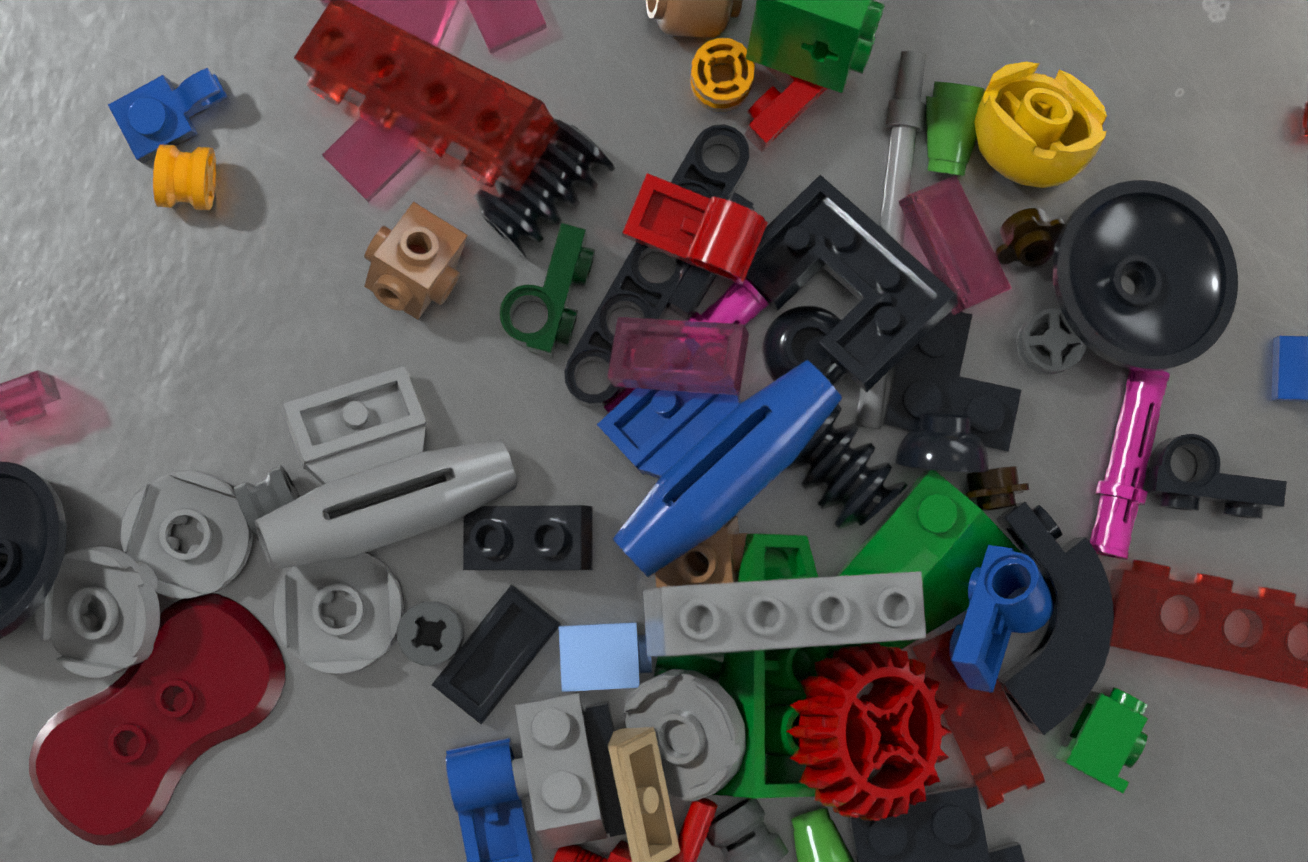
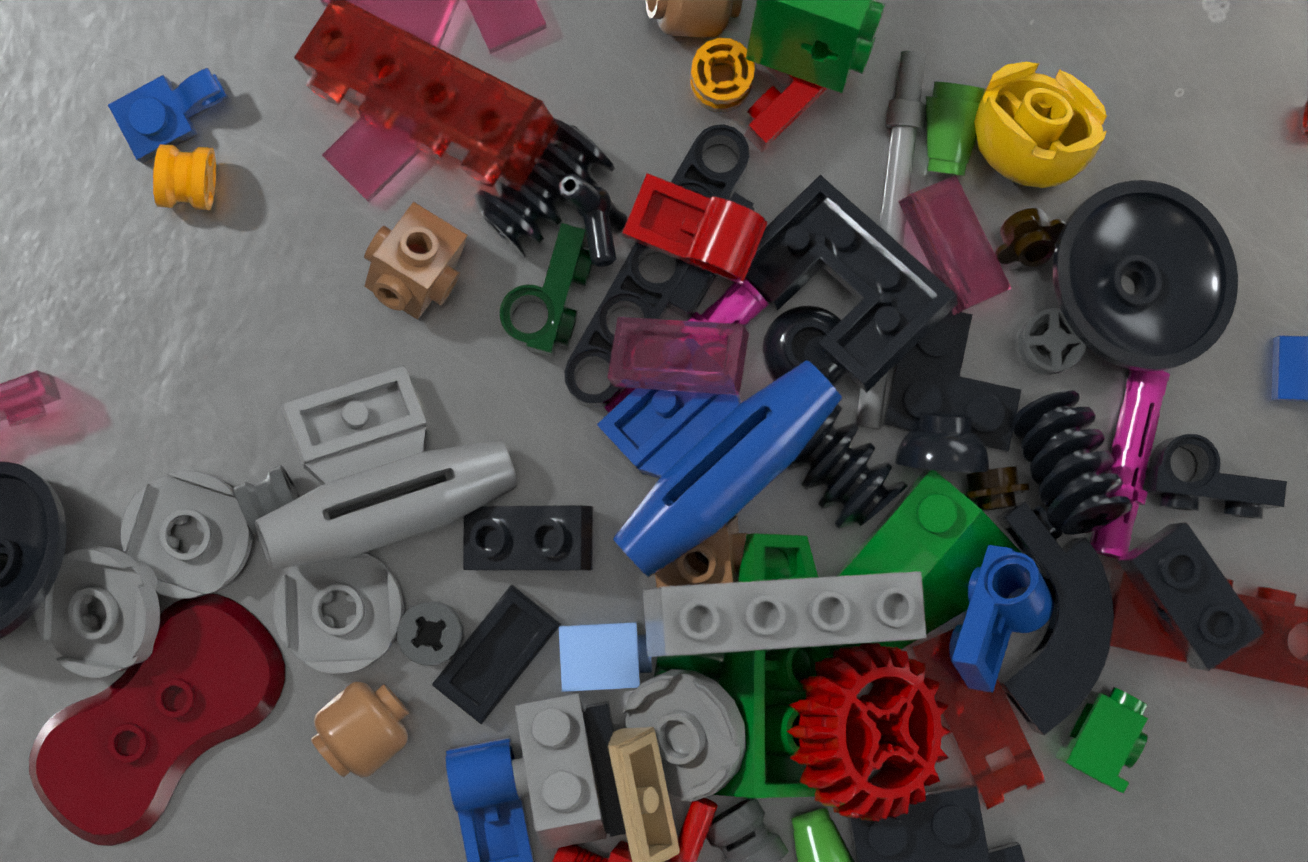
none -> medium nougat head [311,682,409,778]
none -> black piece [559,174,627,267]
none -> black piece [1013,390,1132,535]
none -> black brick [1117,522,1264,671]

